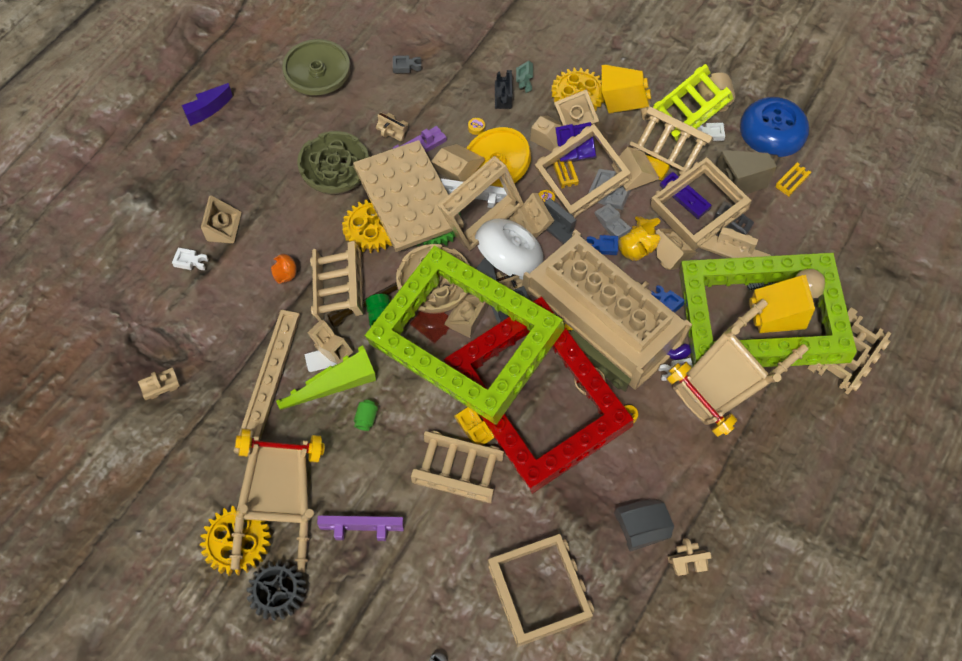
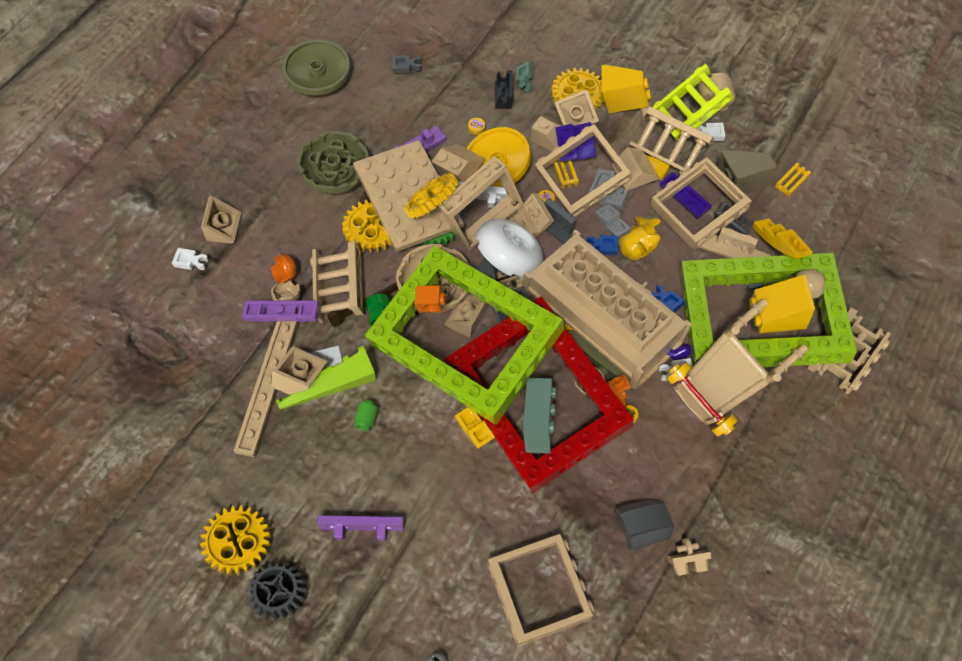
tan hips [138,368,180,400] -> none
dark purple slope [182,83,233,126] -> none
tan piece [229,428,324,573] -> none
tan brick [308,320,353,364] -> none
tan hips [376,112,408,141] -> none
clear red piece [410,311,450,344] -> none
tan fence [411,431,504,503] -> none
tan slope [656,228,697,270] -> none
blue brick [740,97,809,157] -> none
none -> medium lavender hinge [242,301,320,322]
none -> tan hair [271,280,300,301]
none -> tan slope [271,346,328,395]
none -> yellow gear [404,173,458,219]
none -> orange brick [415,285,446,313]
none -> sand green wedge [523,378,556,453]
none -> orange bracket [607,374,631,408]
none -> yellow slope [752,218,813,259]

